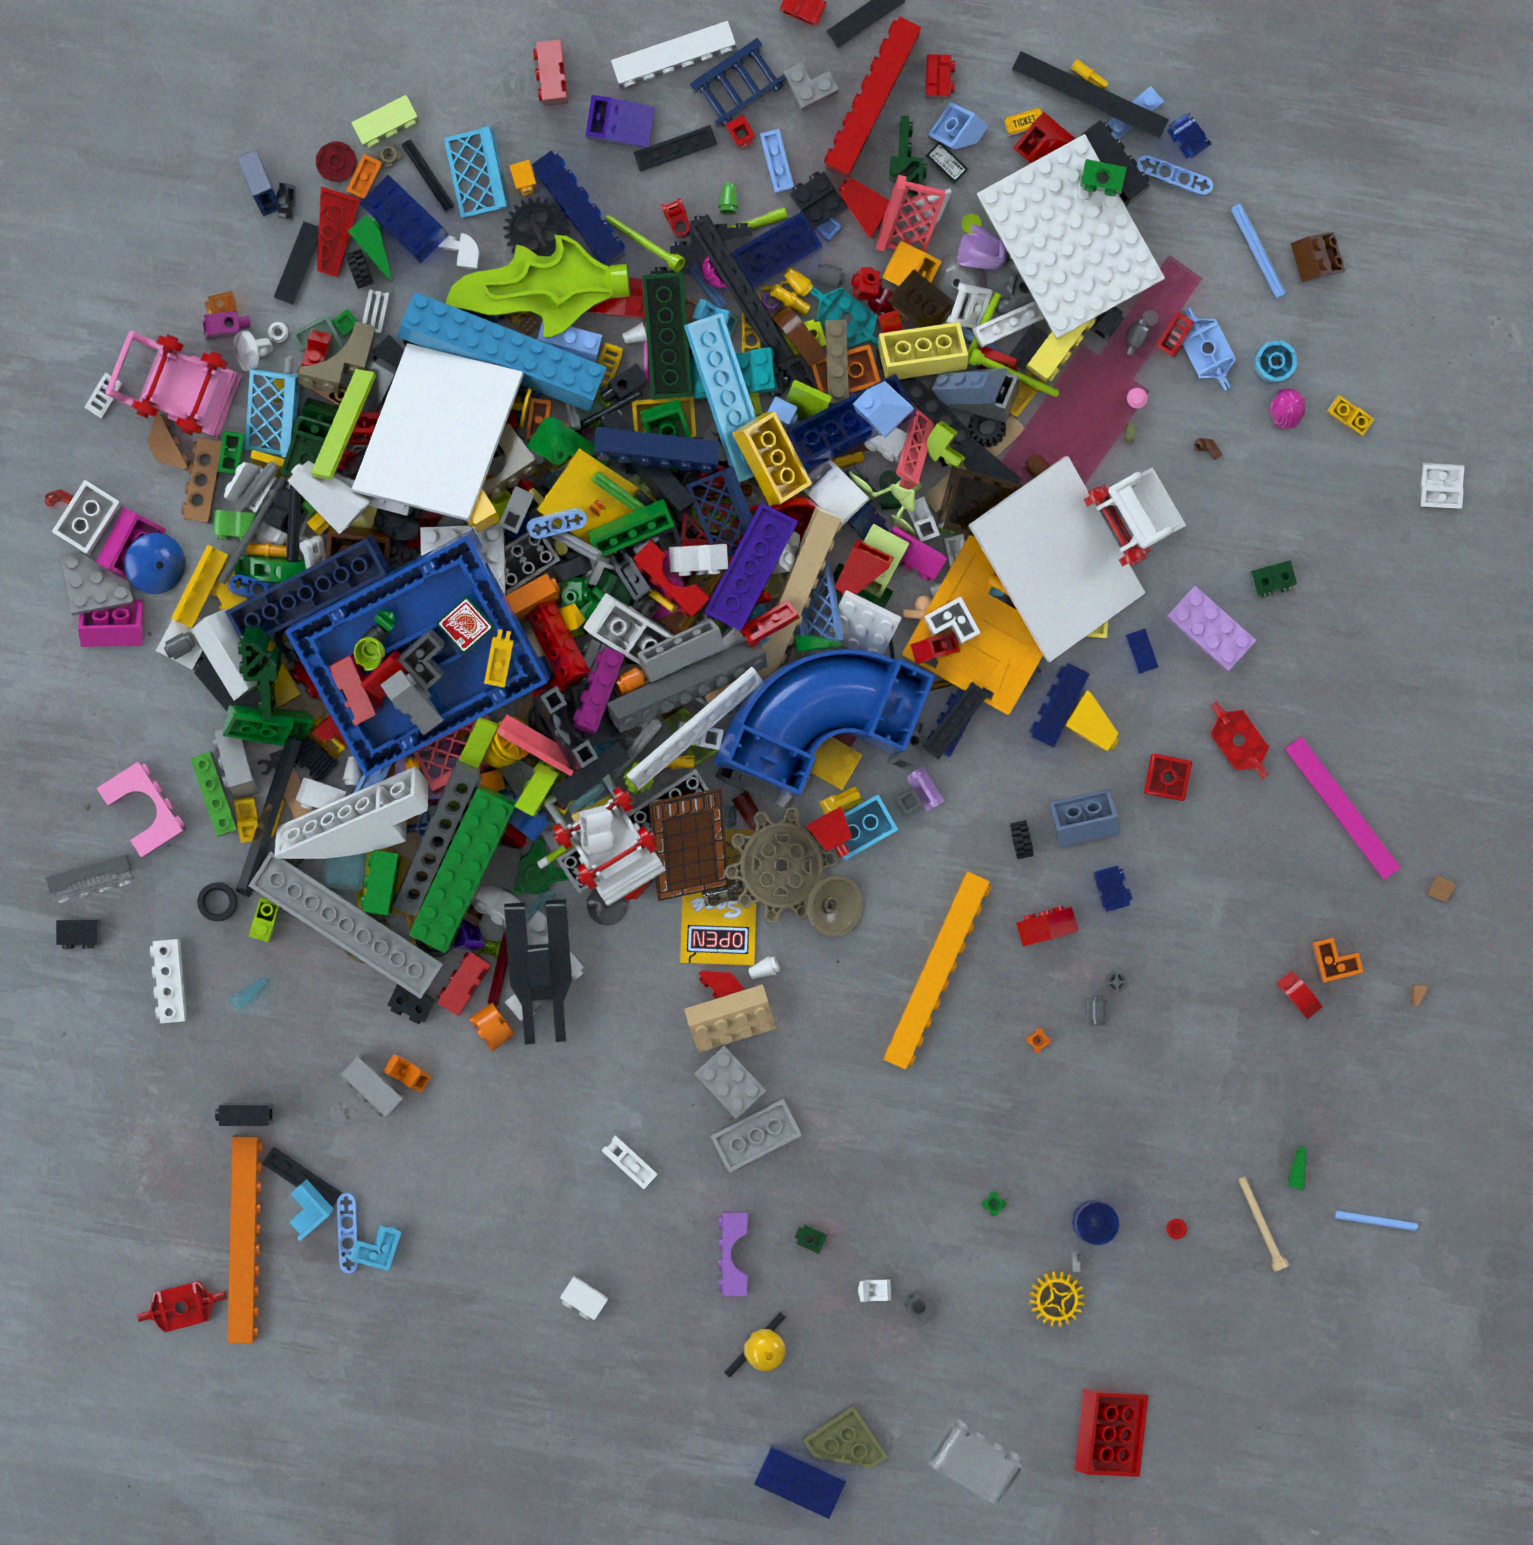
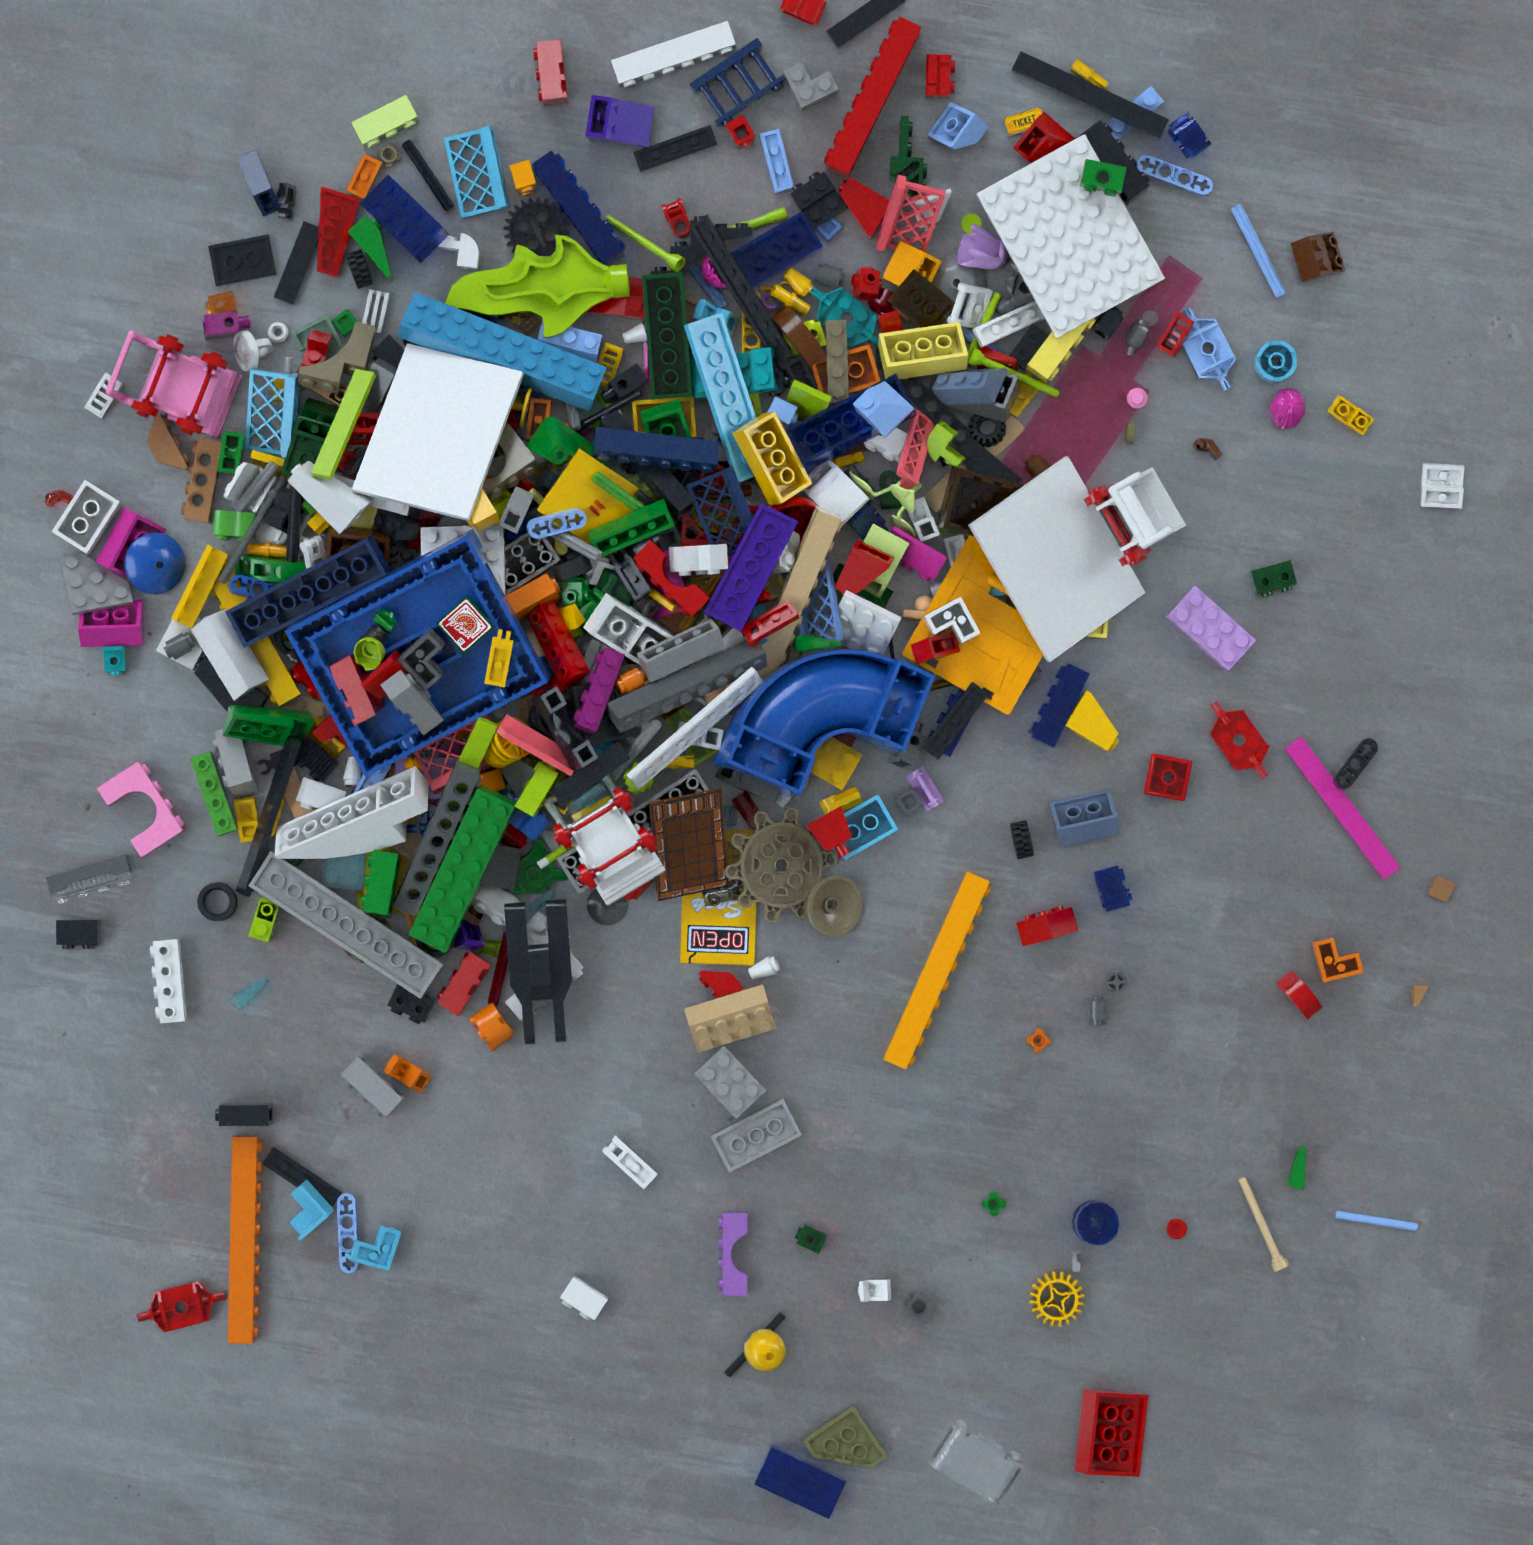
dark green piece [238,627,282,719] -> none
dark red tile [316,141,357,183] -> none
white brick [579,806,615,855] -> none
bright green cone [718,183,739,214] -> none
tile [925,142,969,185] -> none
clear blue brick [1124,628,1159,675] -> none
none -> teal brick [103,646,127,676]
none -> black tile [208,234,277,287]
none -> black beam [1333,738,1378,790]

